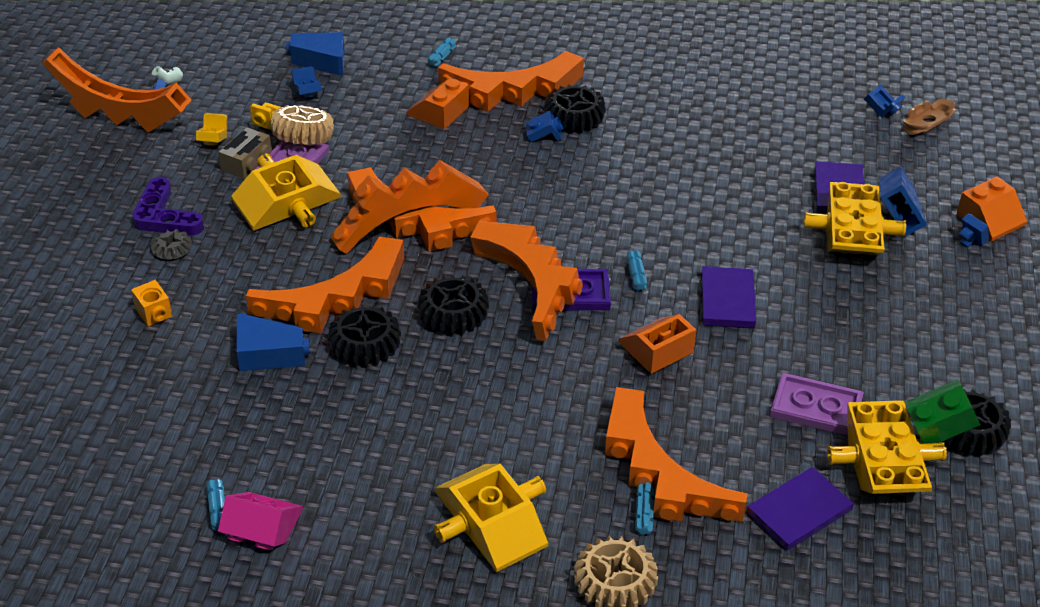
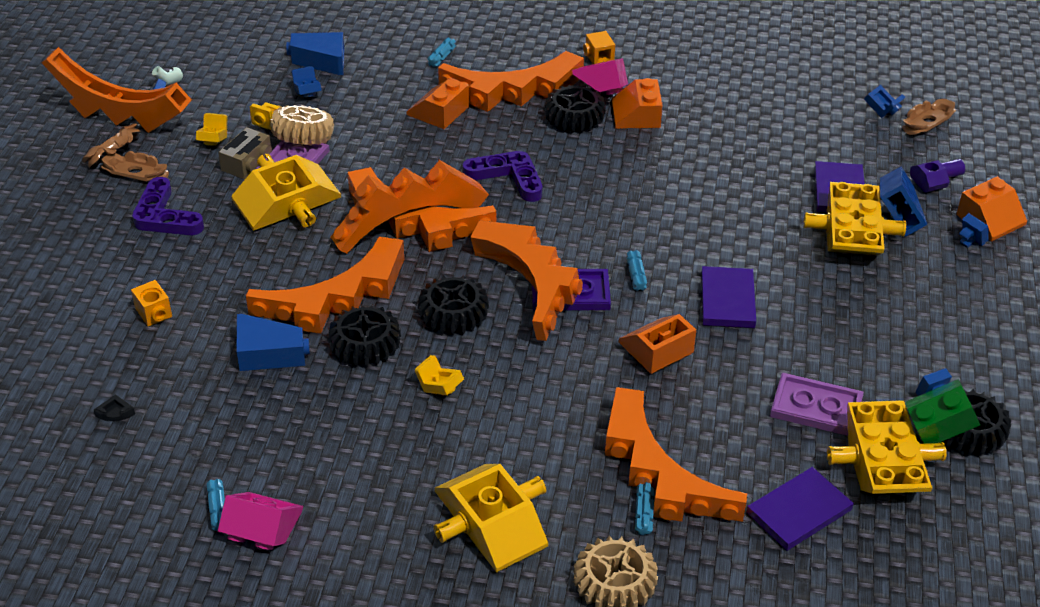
dark grey gear [151,229,192,260] -> none
blue bracket [526,111,563,142] -> none
none -> medium nougat piece [82,123,141,168]
none -> black tile [94,394,135,421]
none -> medium nougat piece [101,151,169,181]
none -> yellow bracket [415,355,464,395]
none -> dark purple beam [463,151,543,202]
none -> dark pink slope [572,58,628,95]
none -> light orange brick [583,31,615,64]
none -> orange slope [611,78,663,129]
none -> dark purple piece [910,159,965,193]
none -> blue tile [915,368,952,396]

